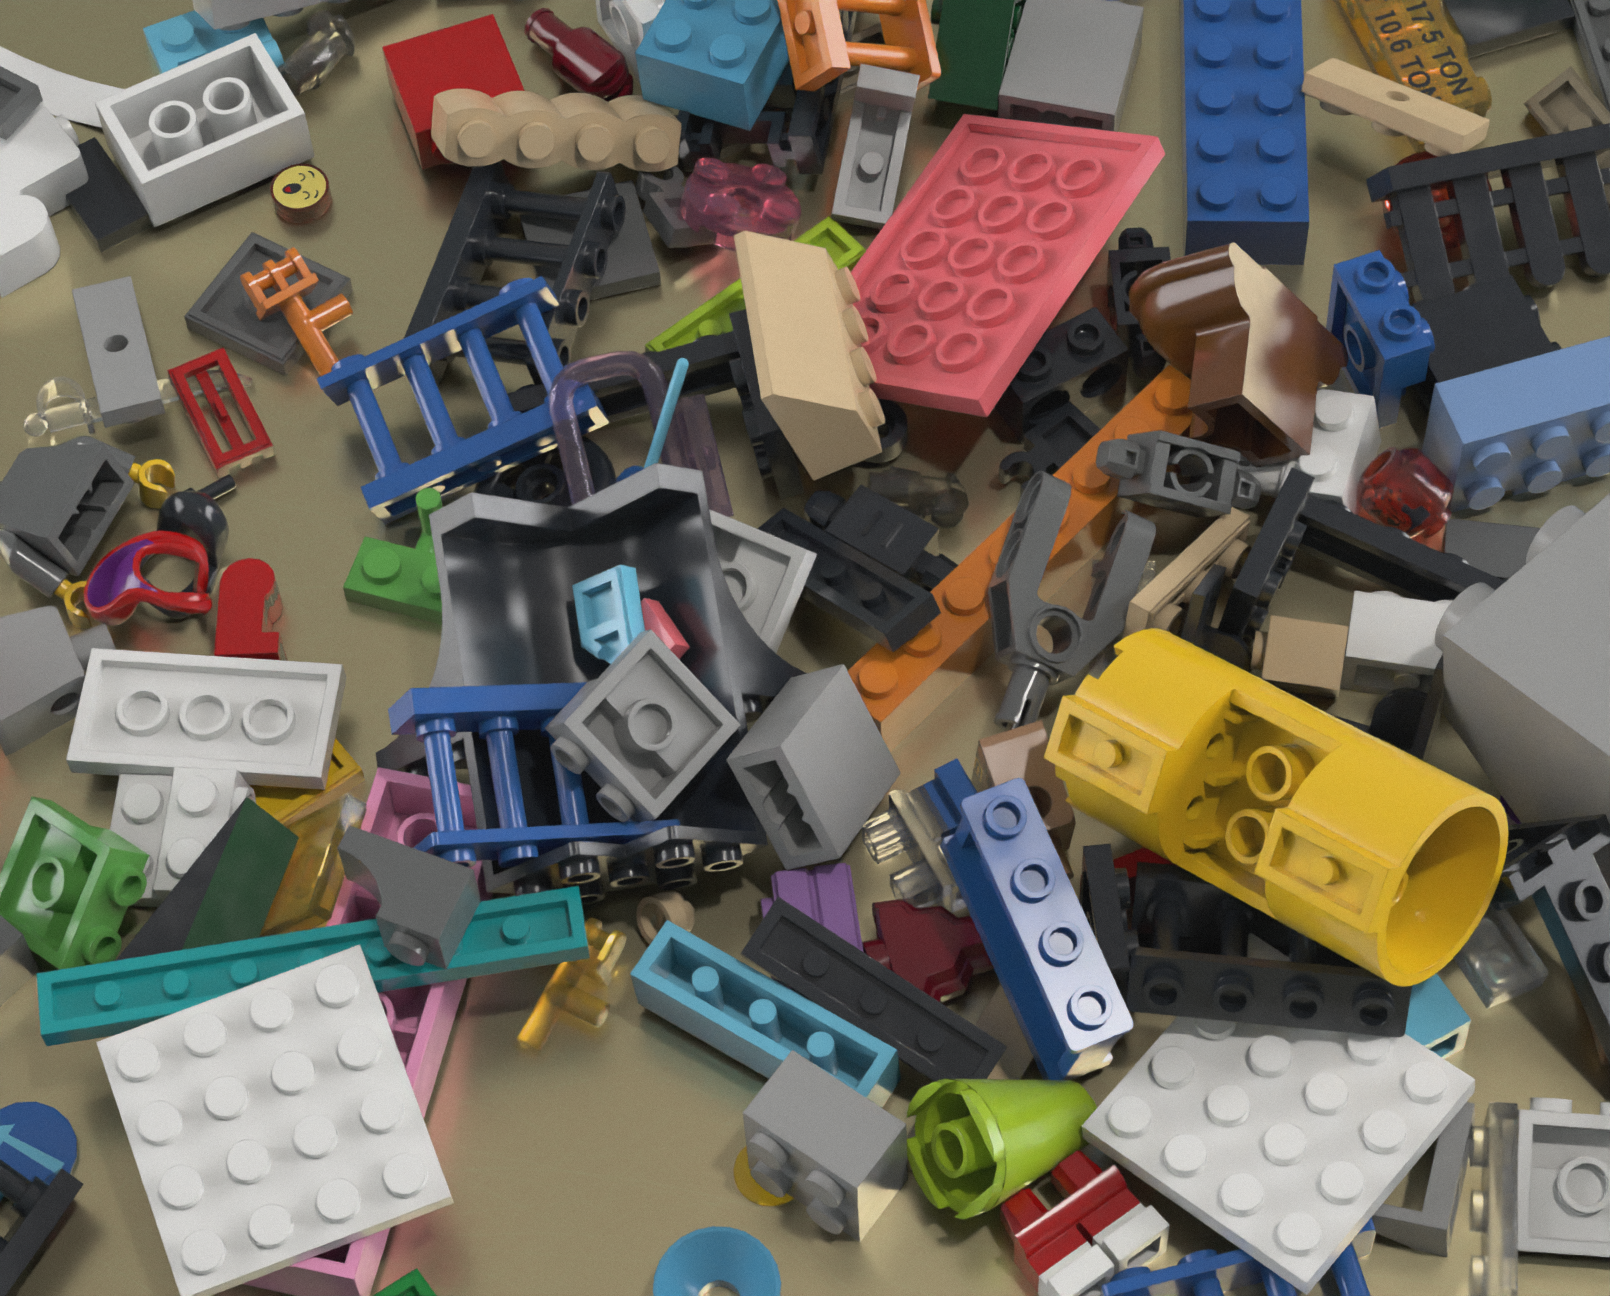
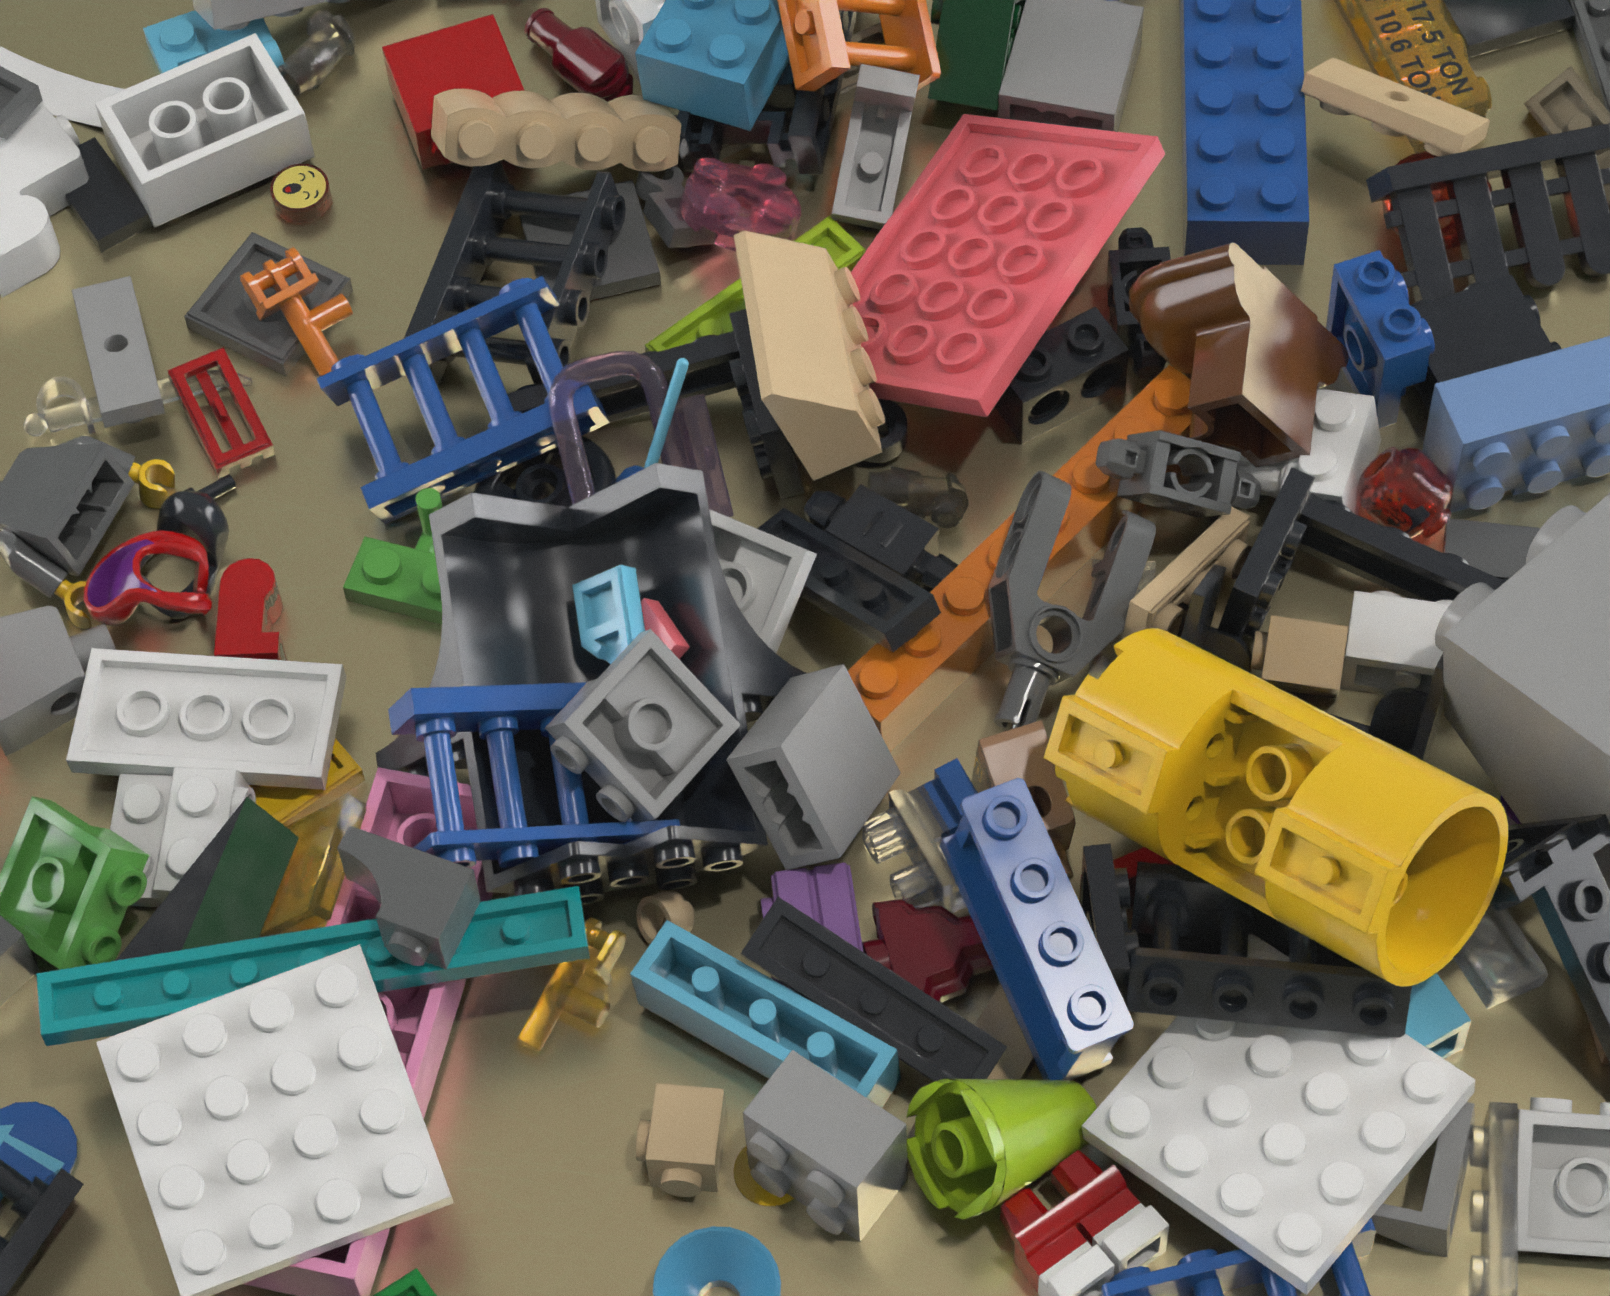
black plate [999,401,1101,498] -> none
none -> tan brick [636,1083,728,1197]

